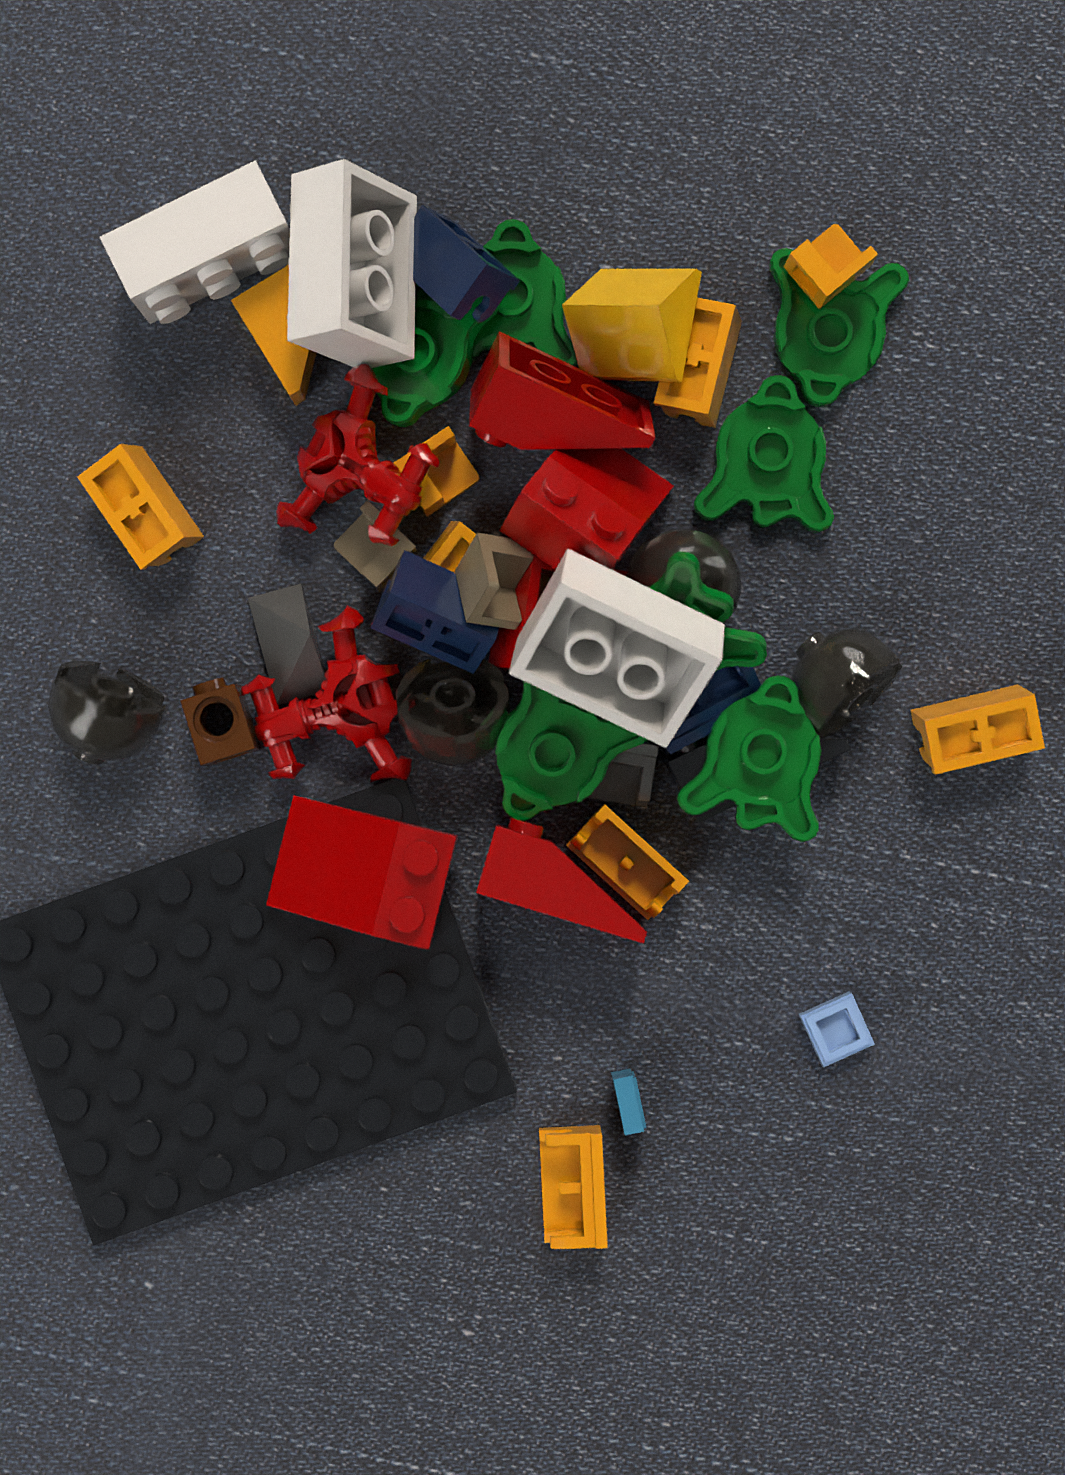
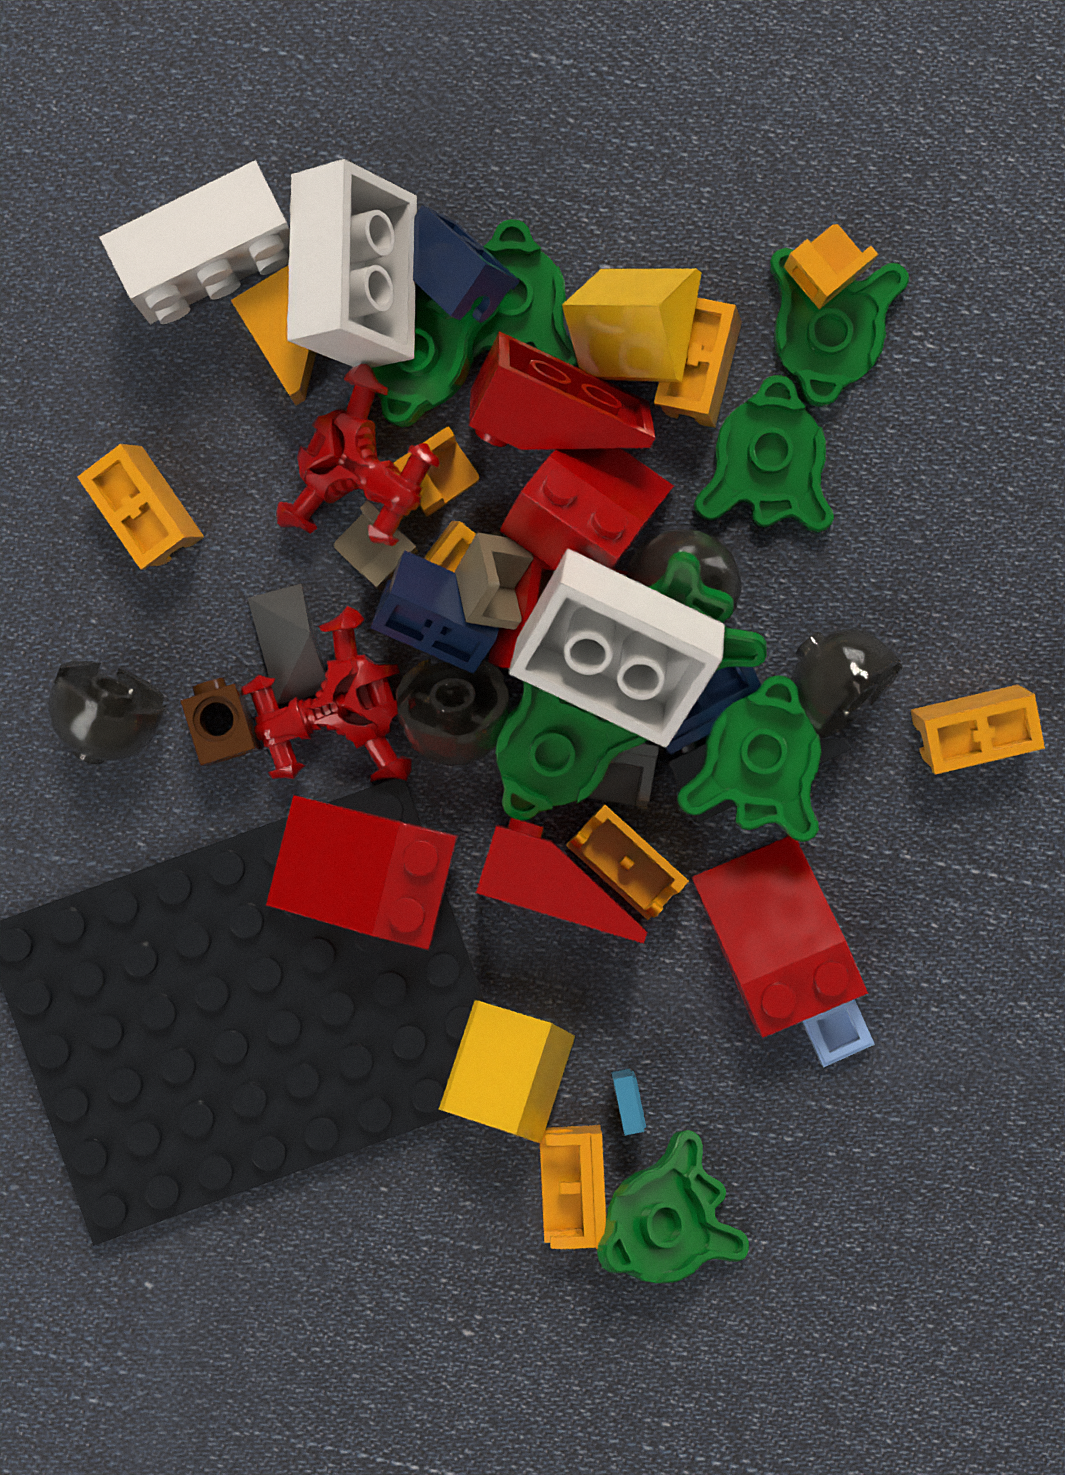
none -> yellow slope [439,1000,575,1144]
none -> green tile [597,1130,749,1283]
none -> red slope [691,836,868,1038]

